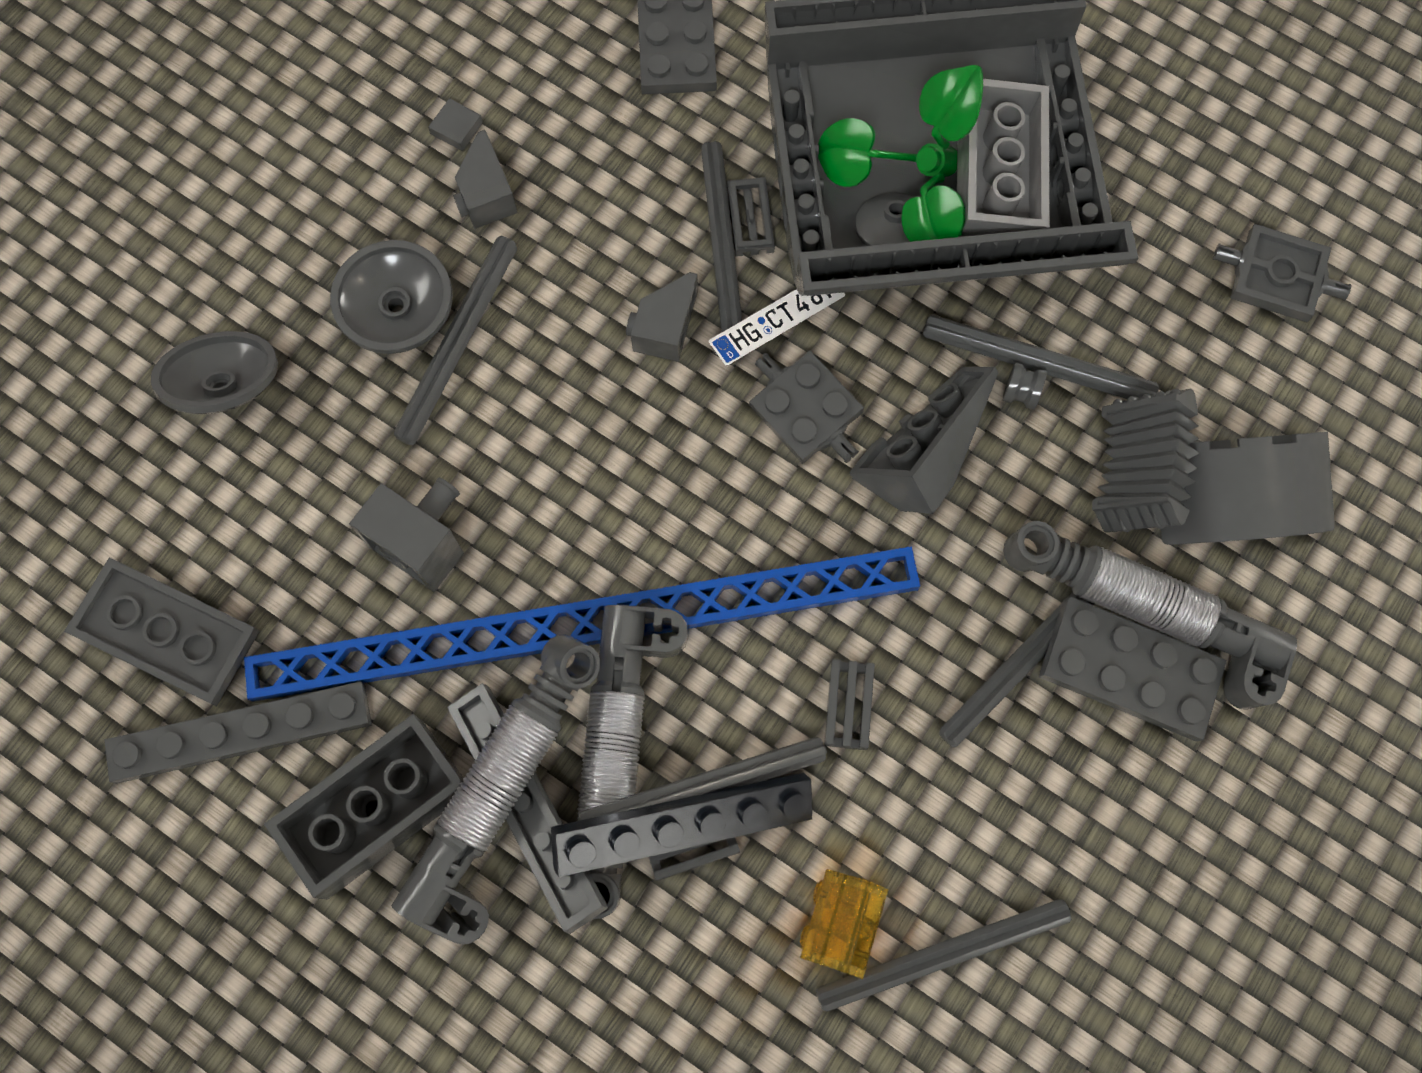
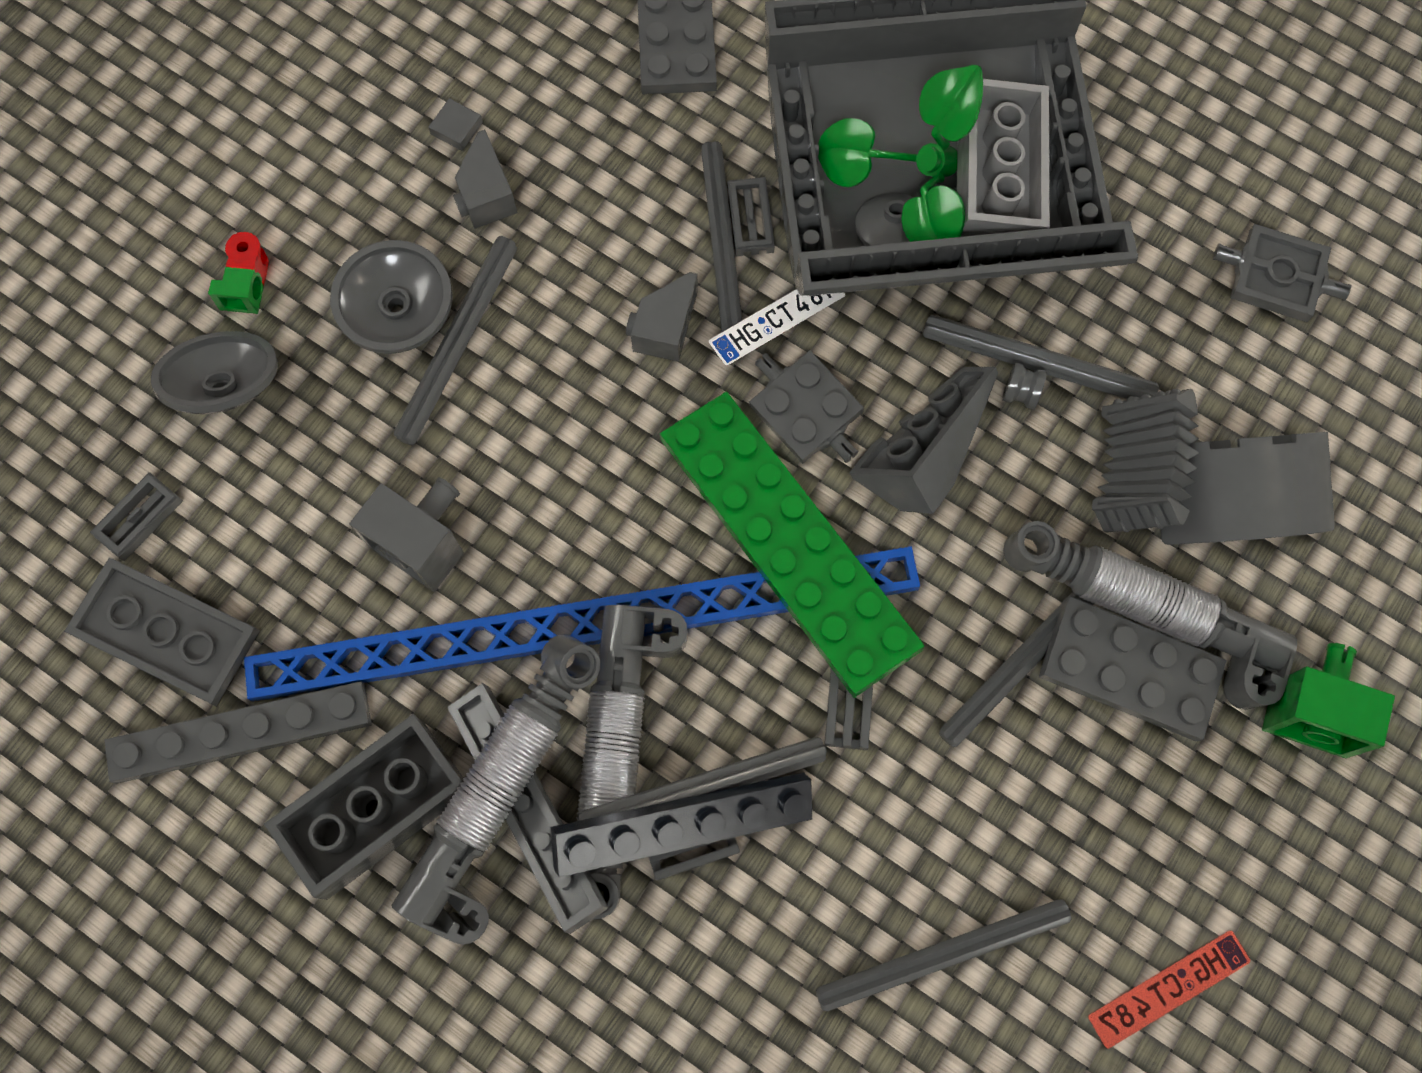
clear yellow brick [800,869,888,979] -> none
none -> dark grey tile [90,472,183,561]
none -> leg [208,232,269,314]
none -> green plate [660,391,925,698]
none -> clear red sticker [1088,931,1250,1049]
none -> green brick [1262,643,1395,759]

